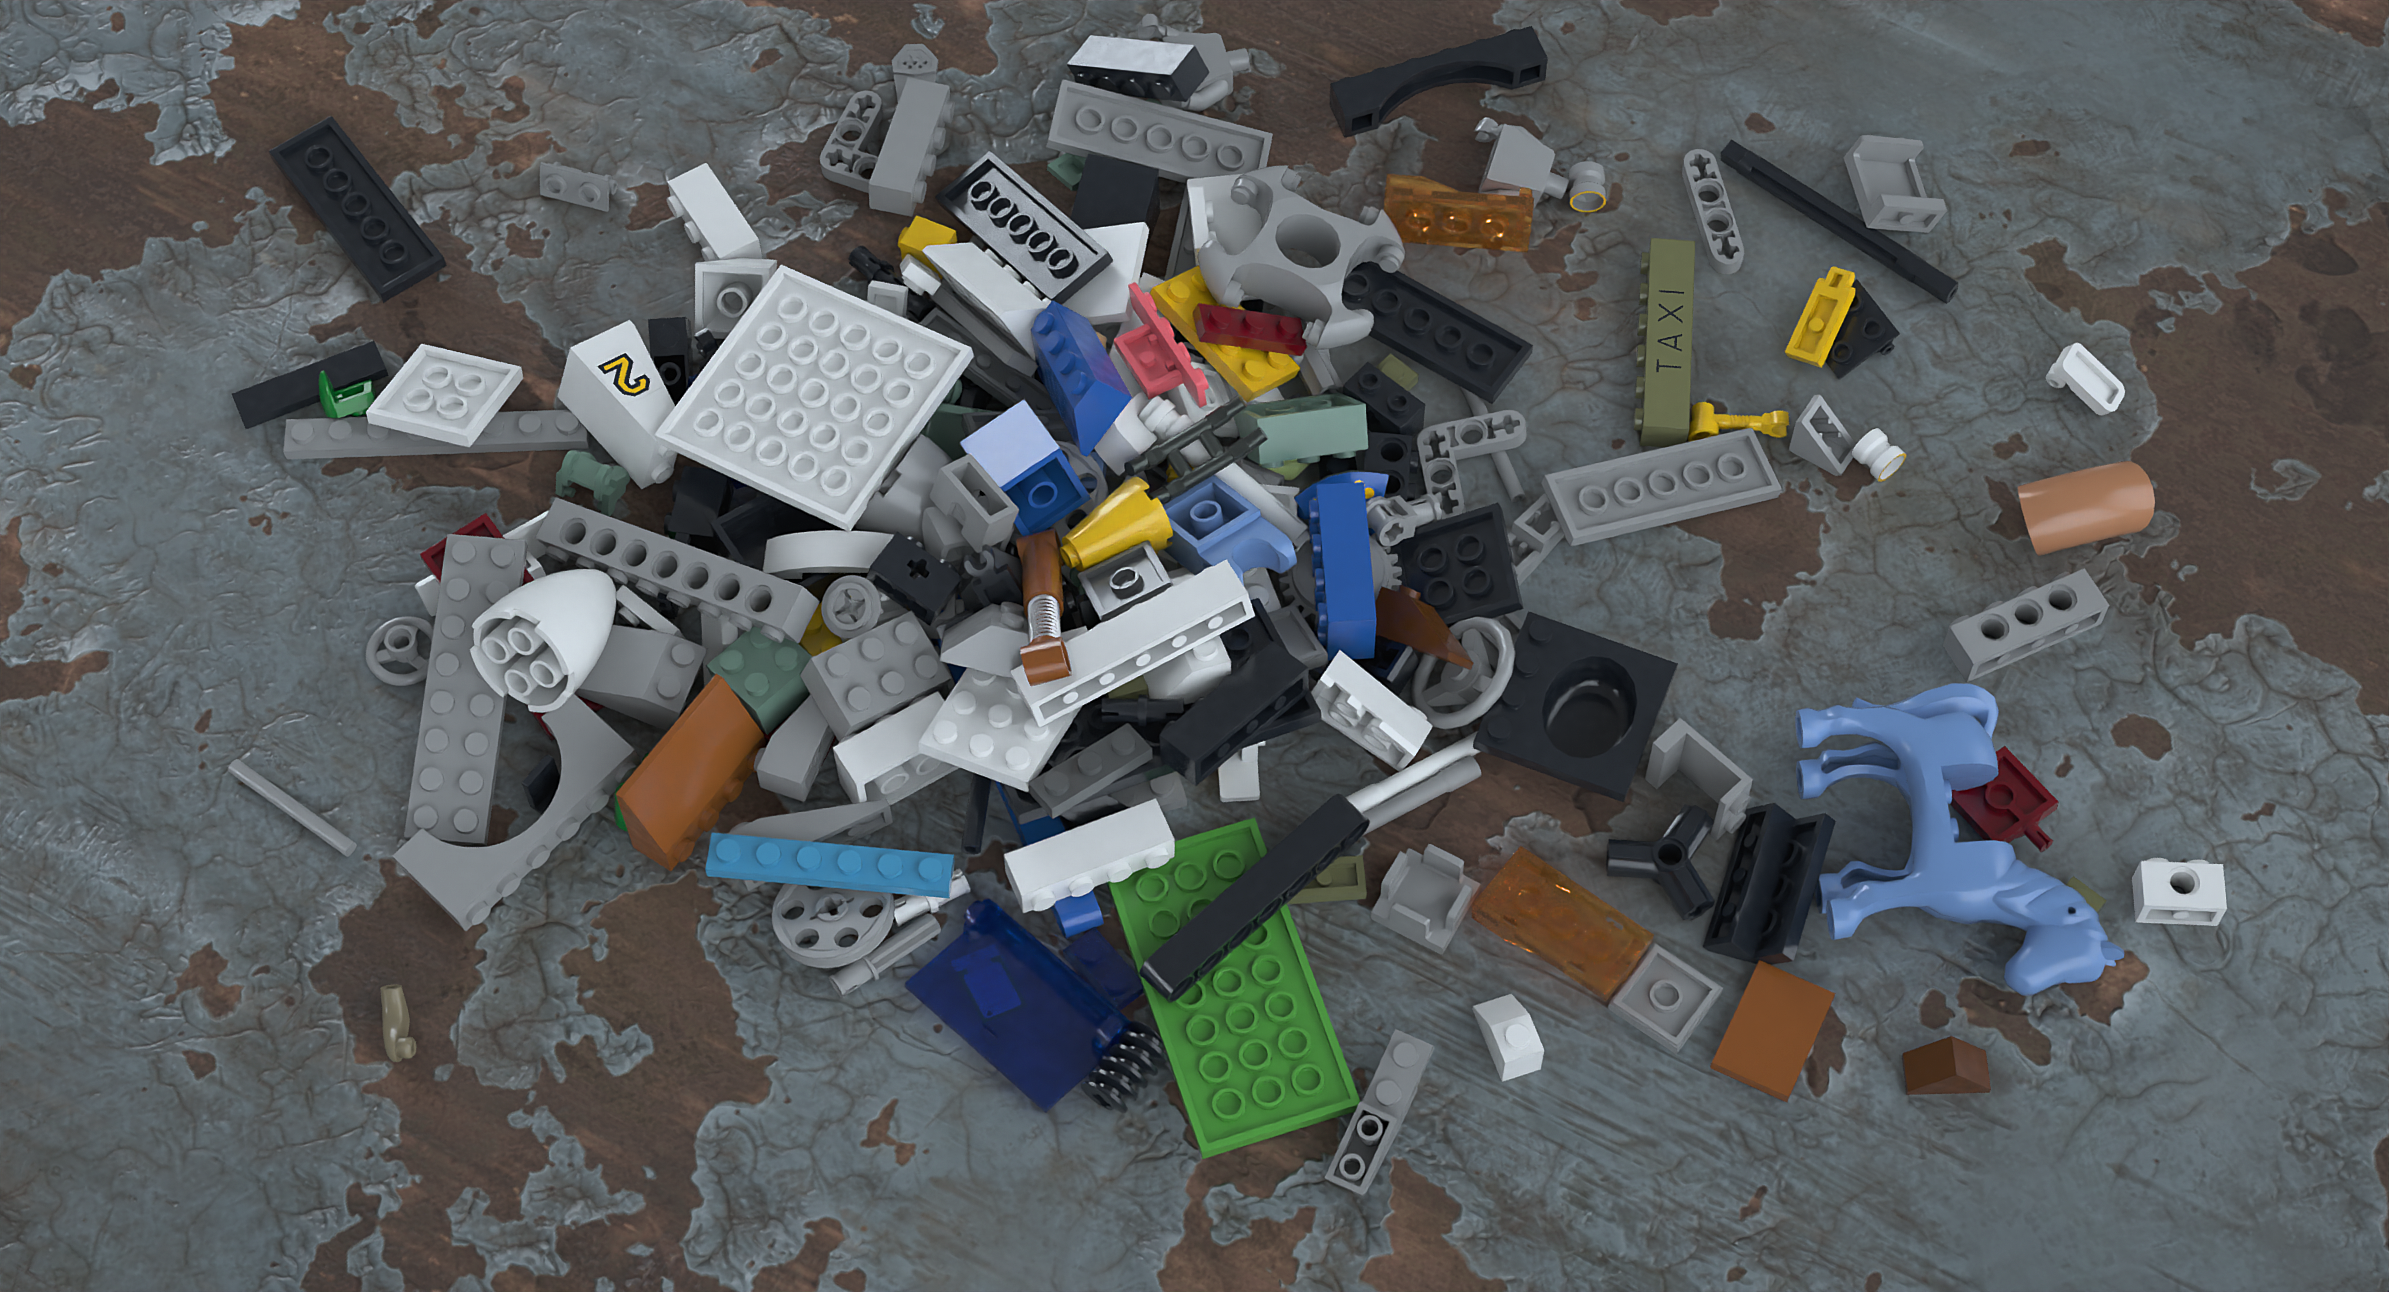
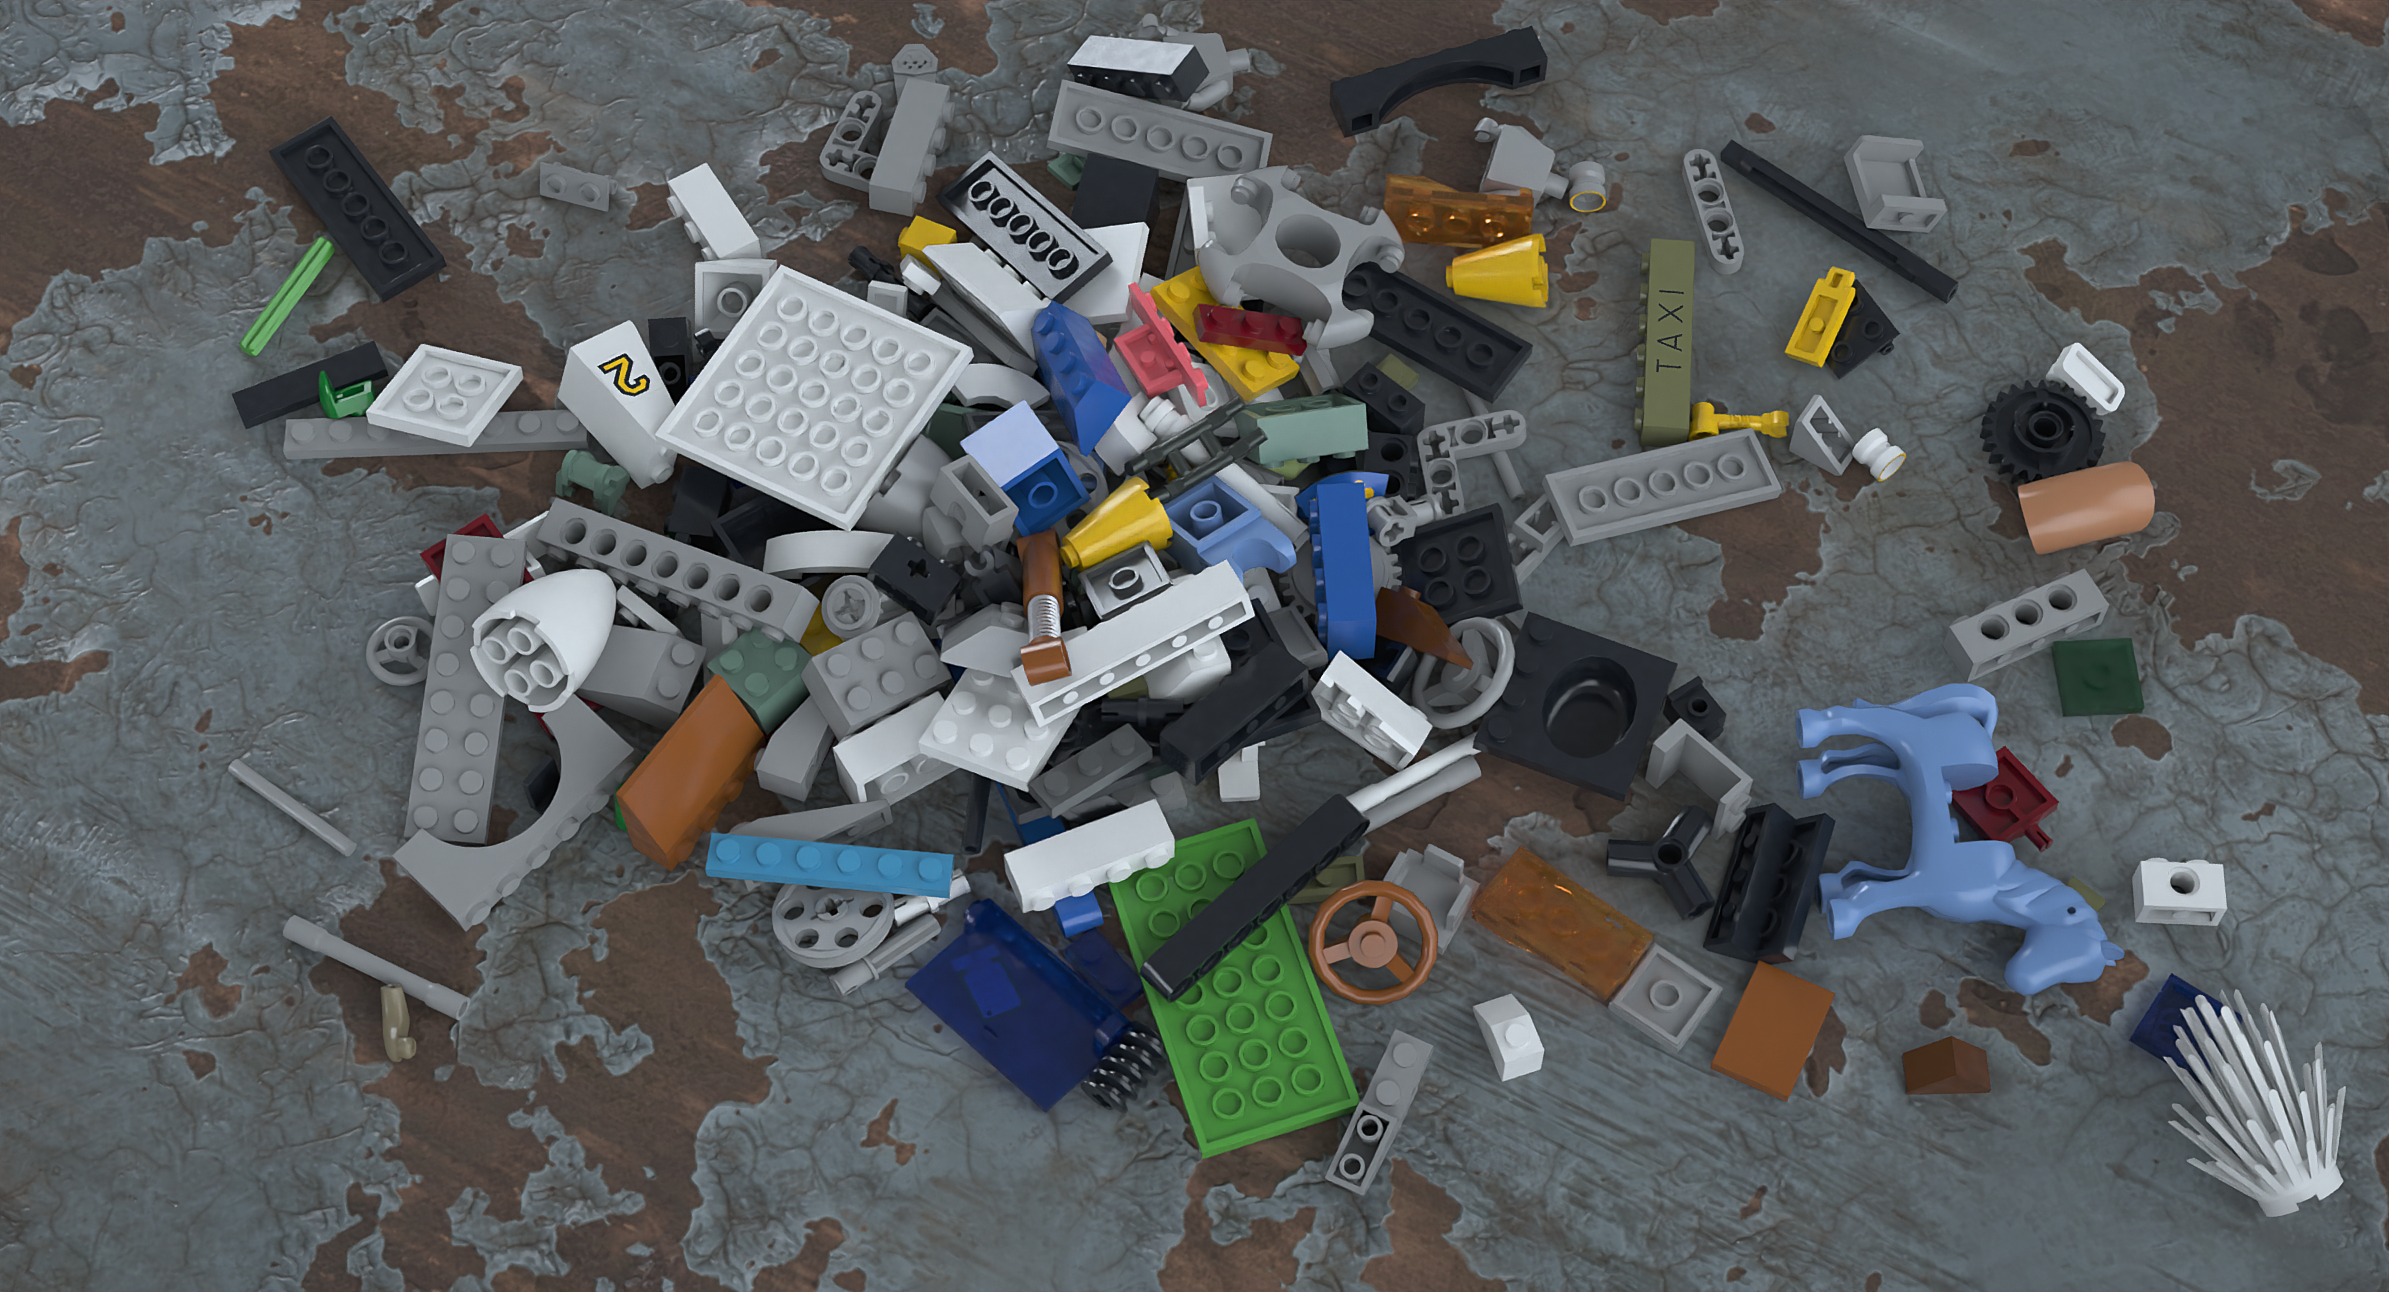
none -> bright green axle [239,237,335,357]
none -> light grey piece [283,915,470,1020]
none -> white tile [951,363,1050,410]
none -> dark orange piece [1308,880,1438,1005]
none -> yellow cone [1446,233,1548,308]
none -> black brick [1663,676,1727,743]
none -> black gear [1980,380,2106,484]
none -> clear green tile [2051,638,2145,717]
none -> clear blue tile [2129,973,2243,1085]
none -> white plant [2163,989,2346,1217]

